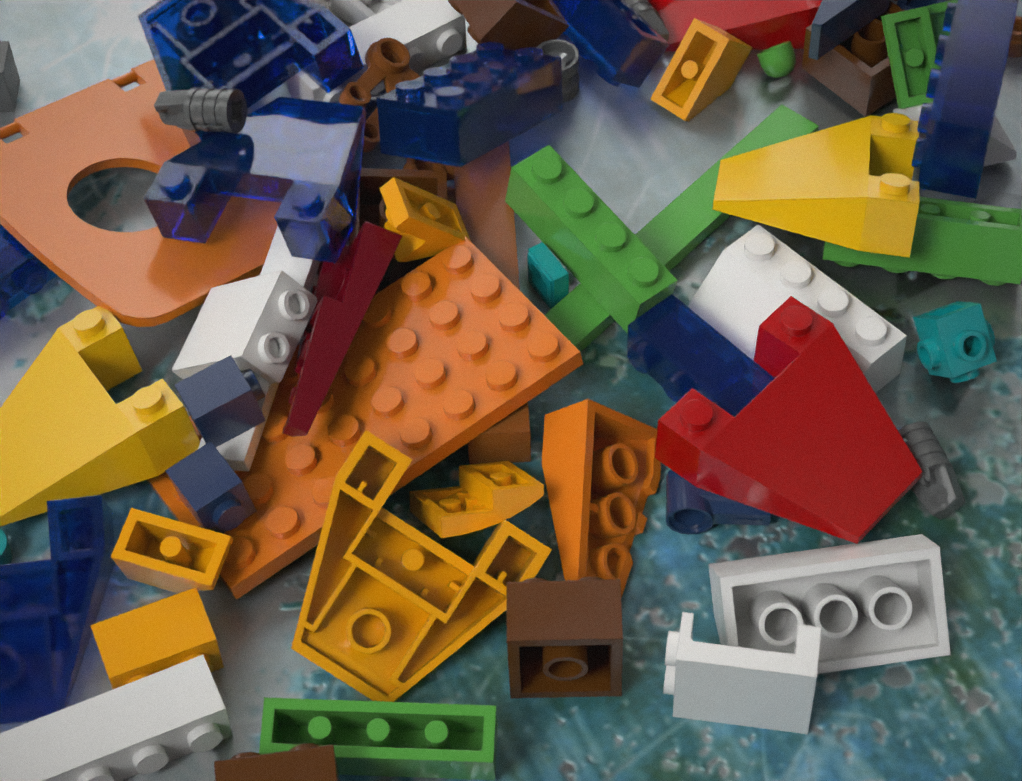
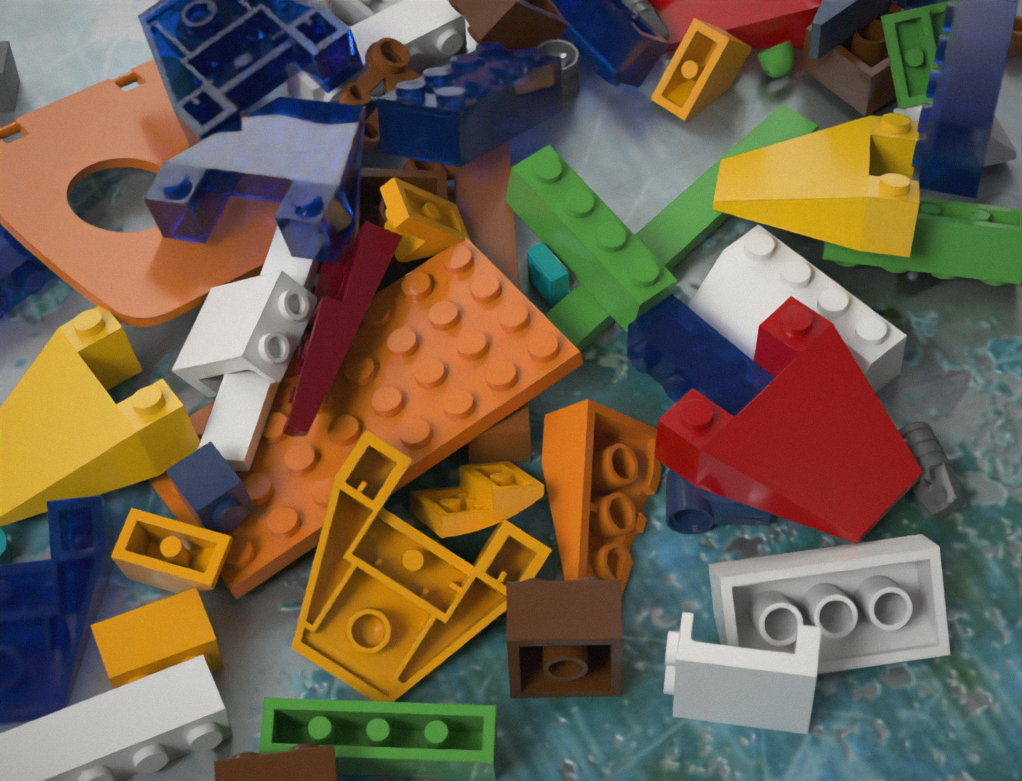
dark grey hinge [154,88,247,133] -> none
dark blue brick [174,355,266,447] -> none
teal brick [913,301,997,383] -> none

